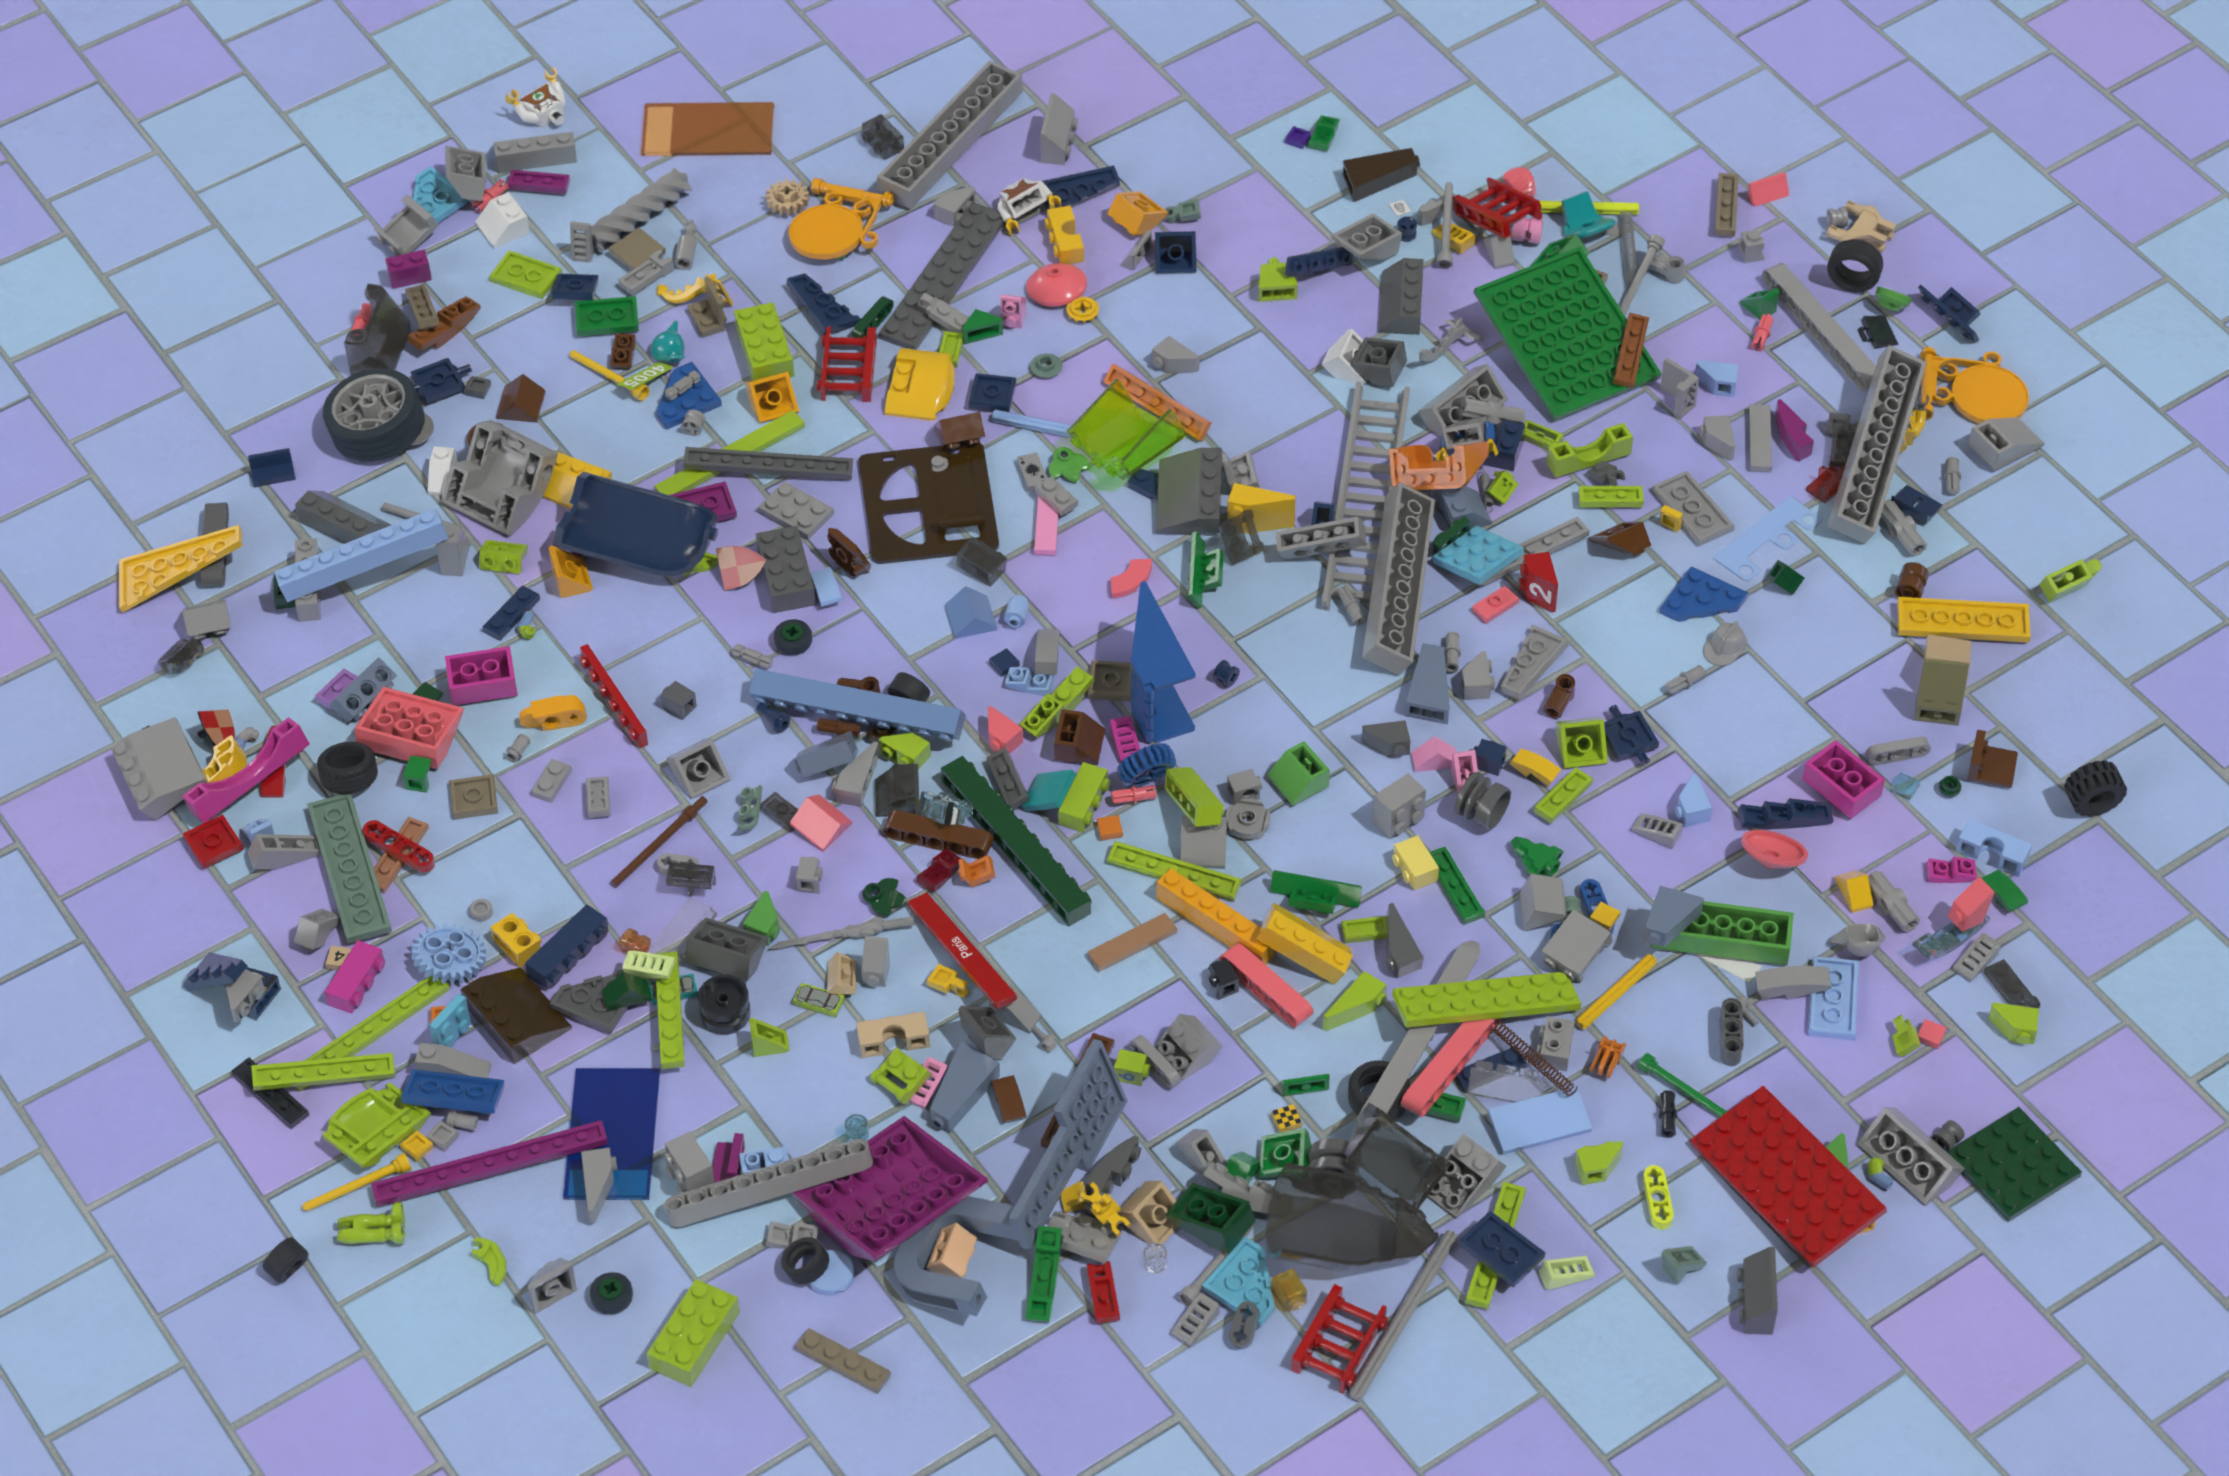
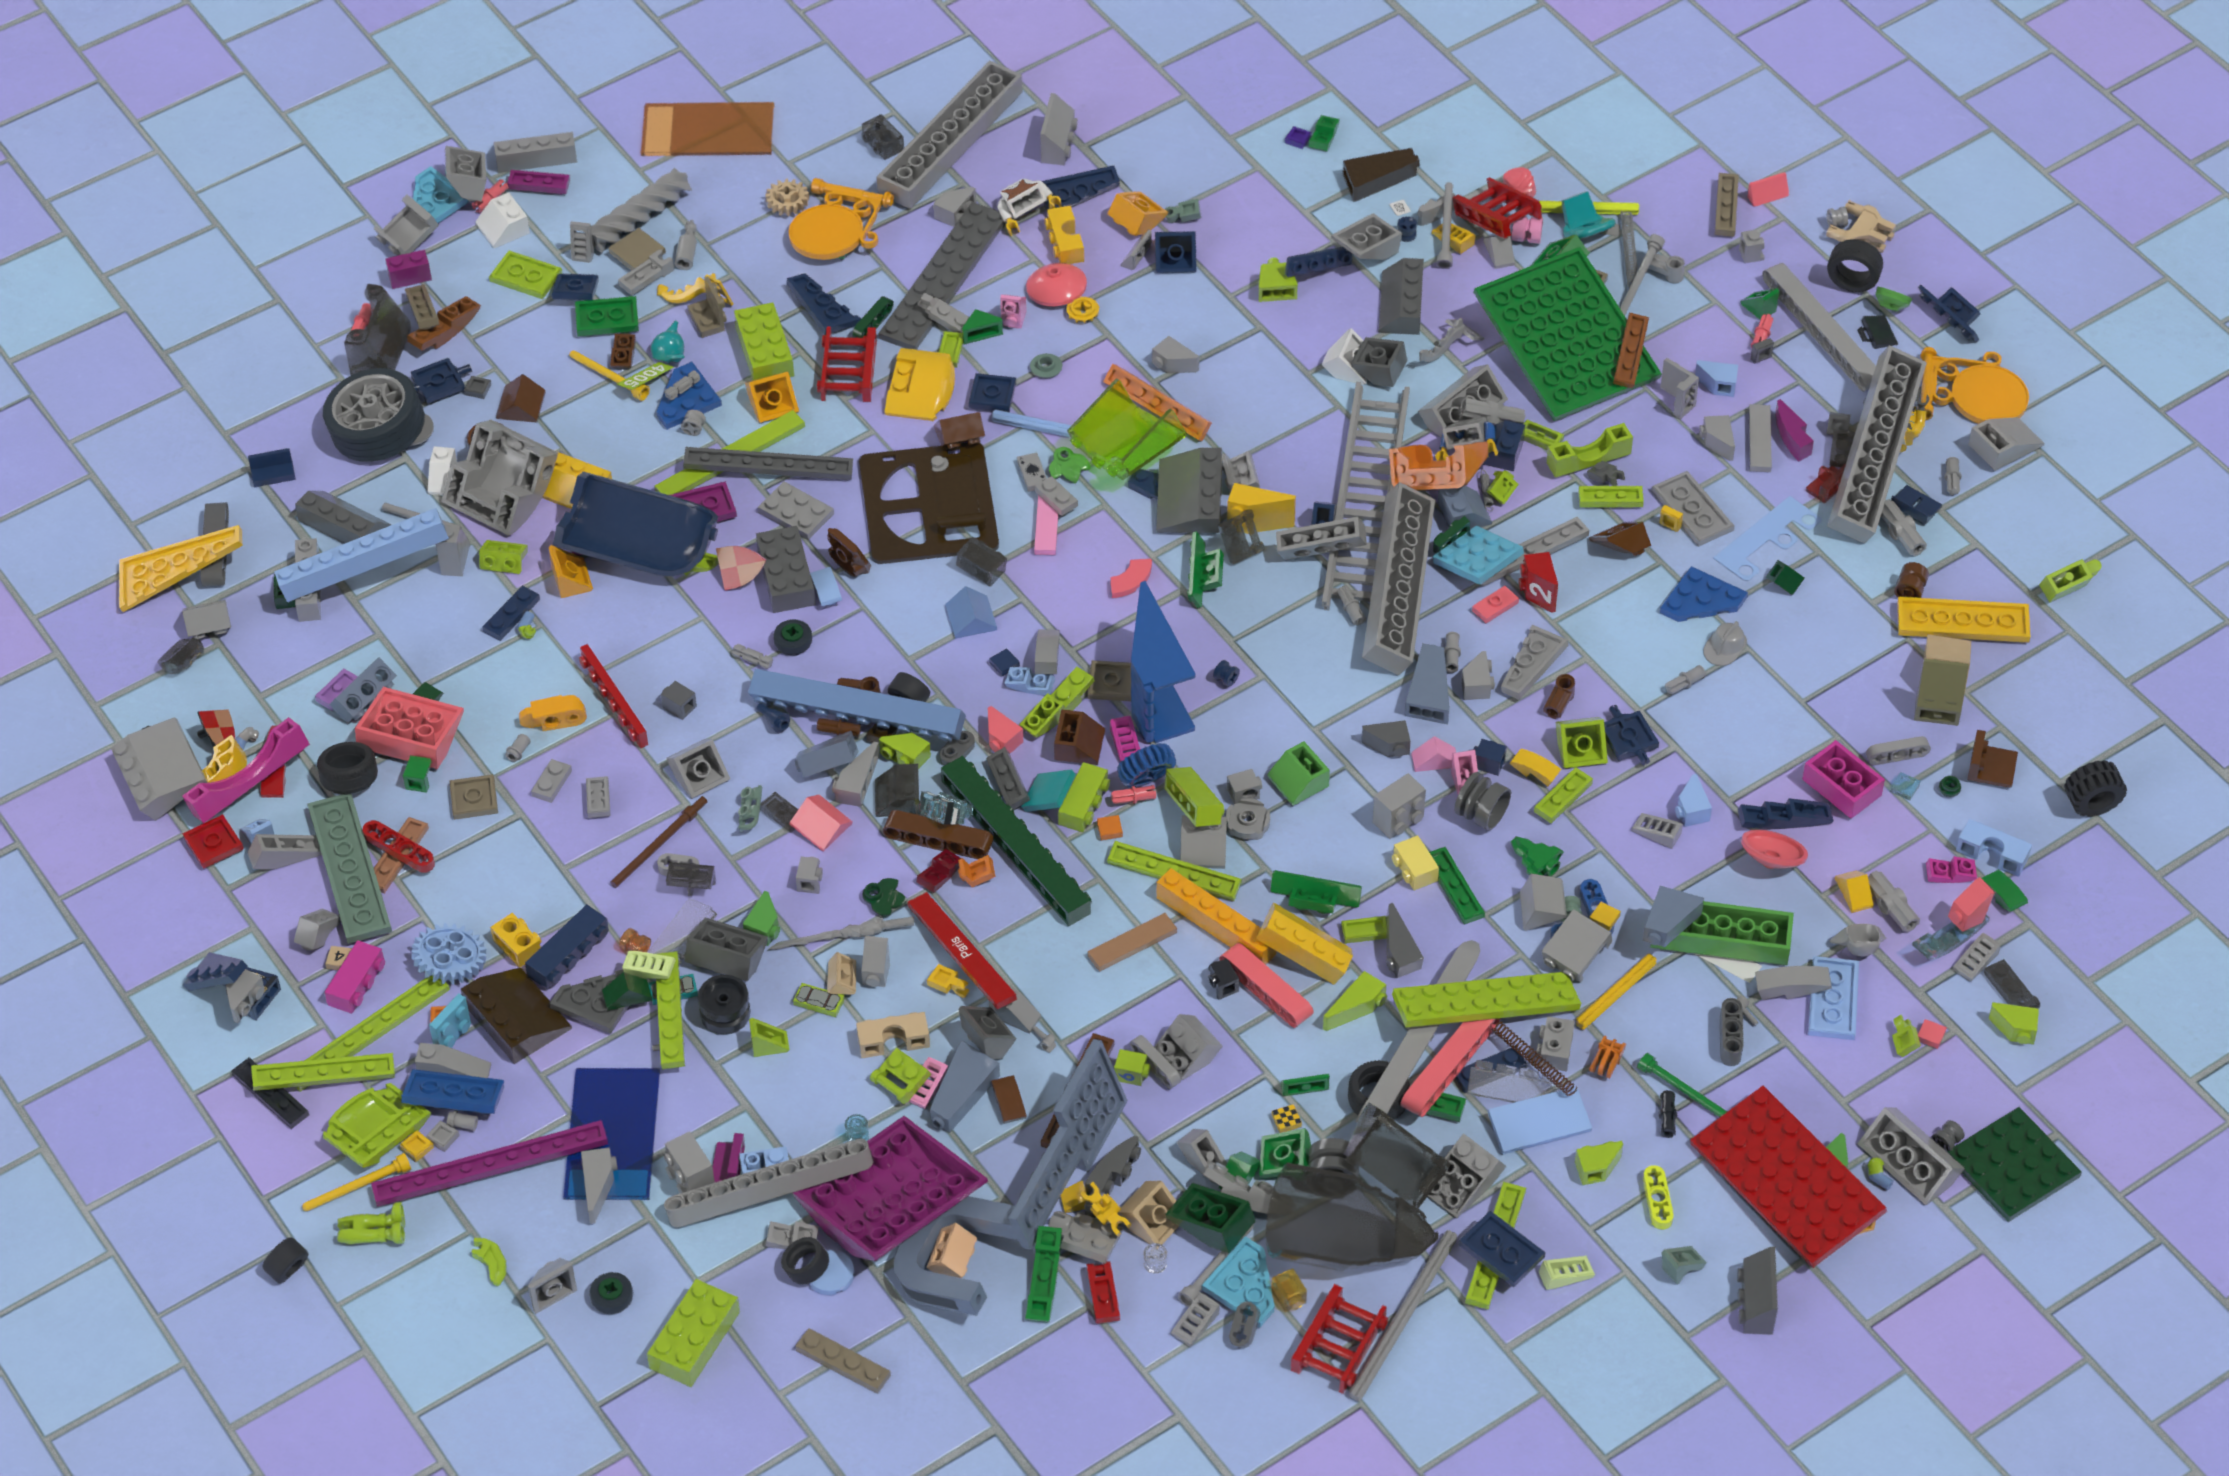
dark pink brick [445,646,518,706] -> none
light grey tile [469,899,493,922] -> none
torso [505,67,566,127] -> none
light blue brick [1004,595,1029,628] -> none
none -> dark grey plate [940,731,975,766]
none -> dark grey tile [1751,338,1774,364]

